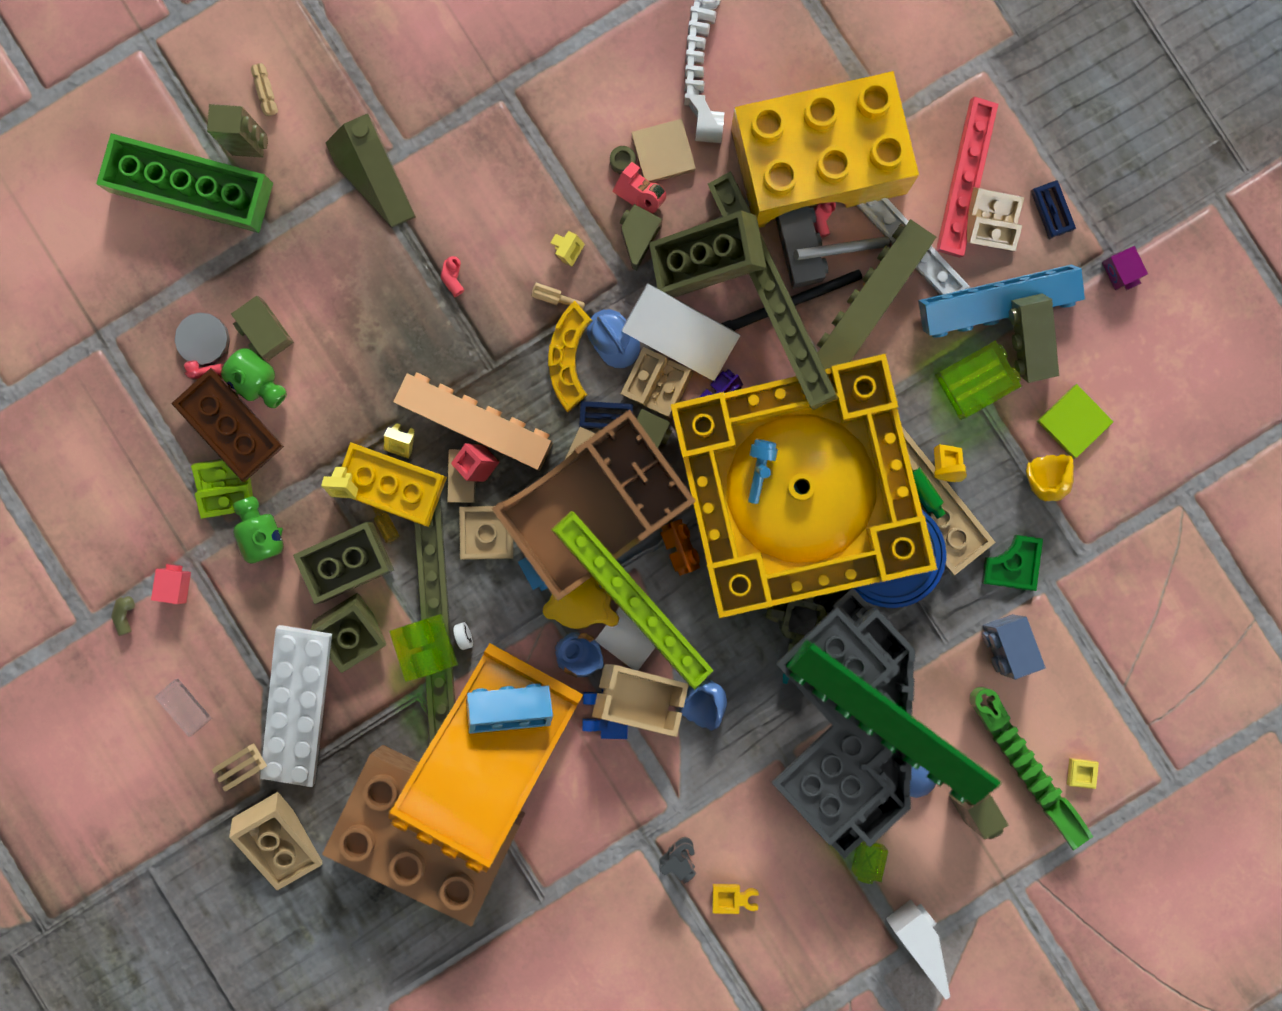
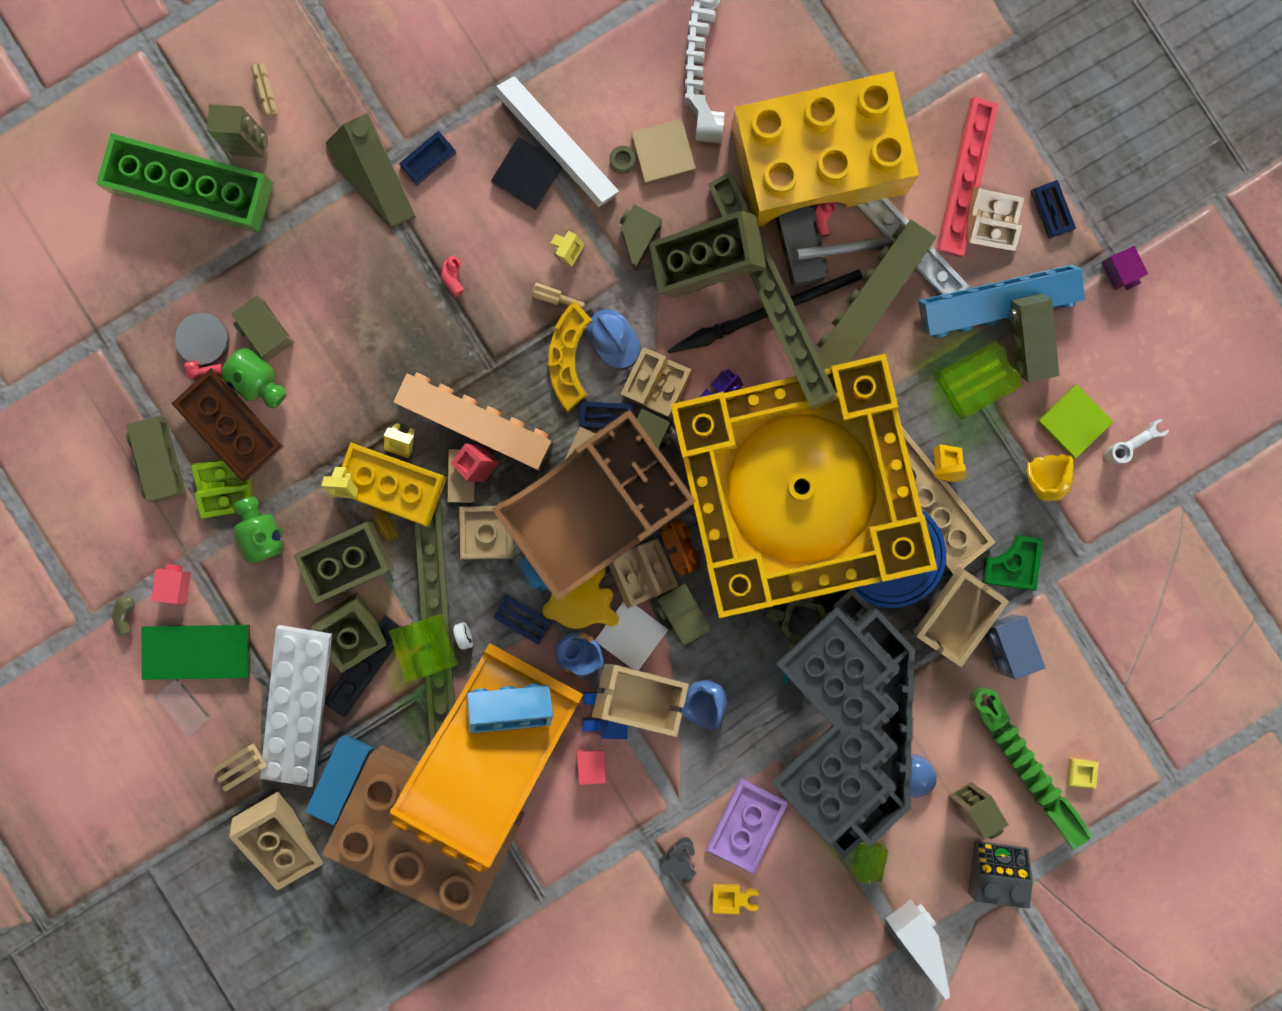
lime tile [551,511,714,690] -> none
coral leg [612,162,666,213] -> none
white tile [622,283,741,381] -> none
dark azure piece [748,439,778,504] -> none
green slope [786,640,1002,805] -> none
green cylinder [913,467,946,519] -> none
none -> olive brick [126,416,186,503]
none -> green tile [141,625,250,680]
none -> dark azure brick [305,735,373,825]
none -> black tile [324,615,407,717]
none -> dark blue tile [399,130,456,186]
none -> black tile [491,137,562,210]
none -> dark blue tile [493,595,553,645]
none -> white tile [494,76,619,207]
none -> coral panel [577,749,607,785]
none -> tan slope [609,538,679,609]
none -> olive brick [655,583,711,645]
none -> lavender tile [706,777,789,875]
none -> tan piece [913,566,1009,667]
none -> dark grey slope [968,841,1033,909]
none -> white brick [1104,419,1169,464]

